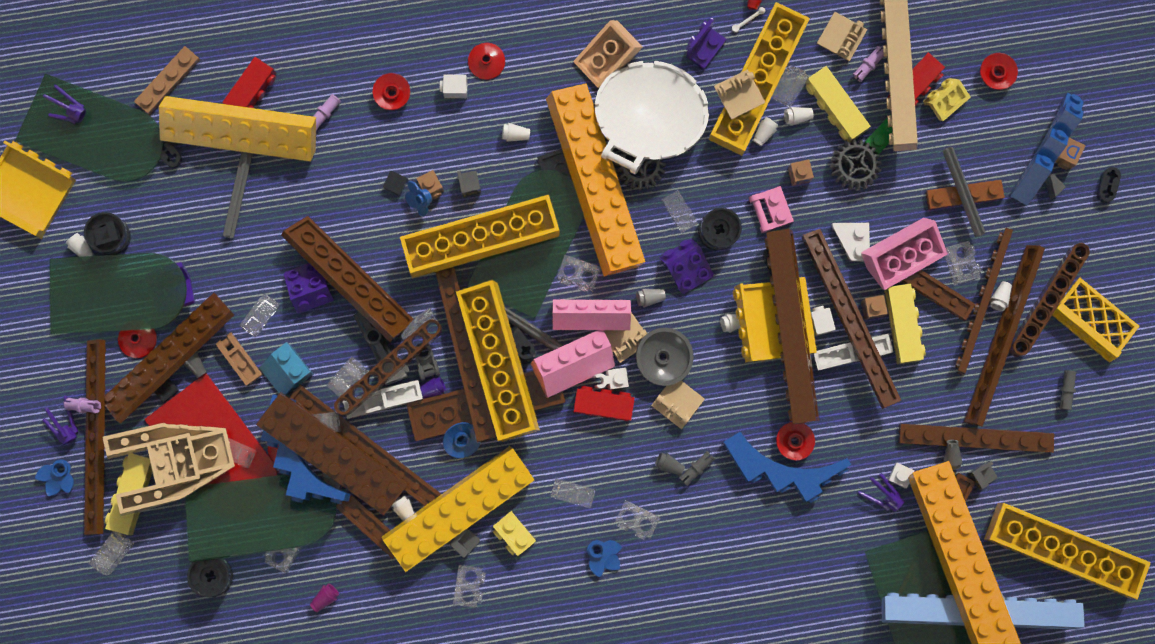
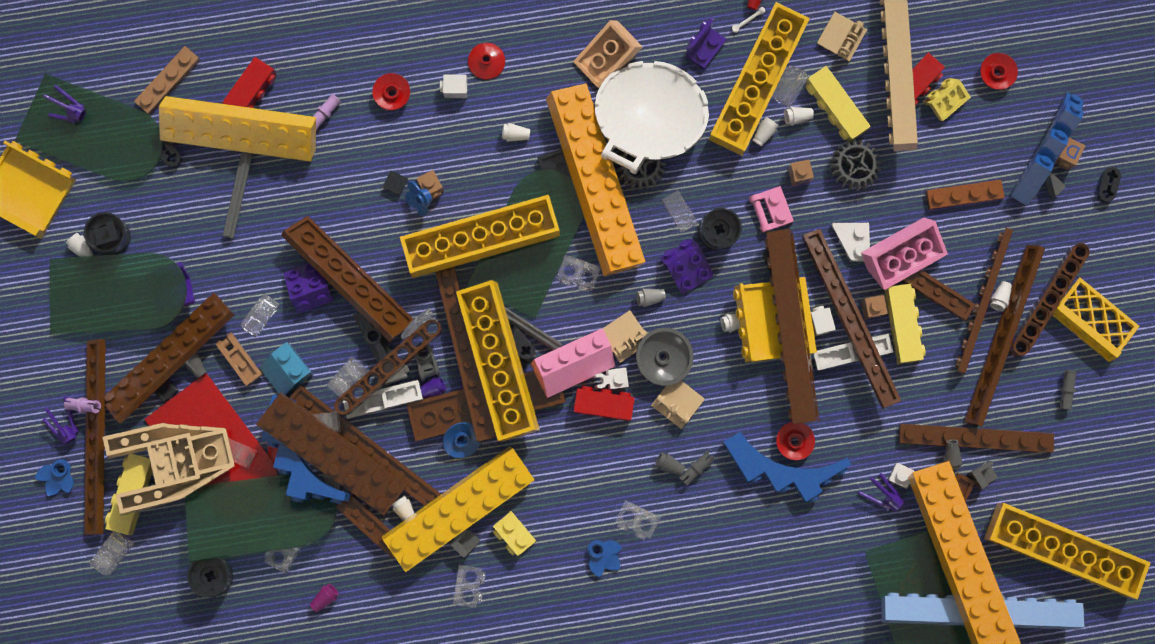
red dish [118,320,157,358] -> none
dark grey panel [457,171,481,197] -> none
clear slope [550,479,596,509] -> none
bright pink slope [553,299,631,330] -> none
tan hinge [714,69,765,120] -> none
lavender pin [852,46,884,82] -> none
green plate [864,115,892,154] -> none
dark grey axle [943,147,985,237] -> none
clear brick [945,241,981,286] -> none

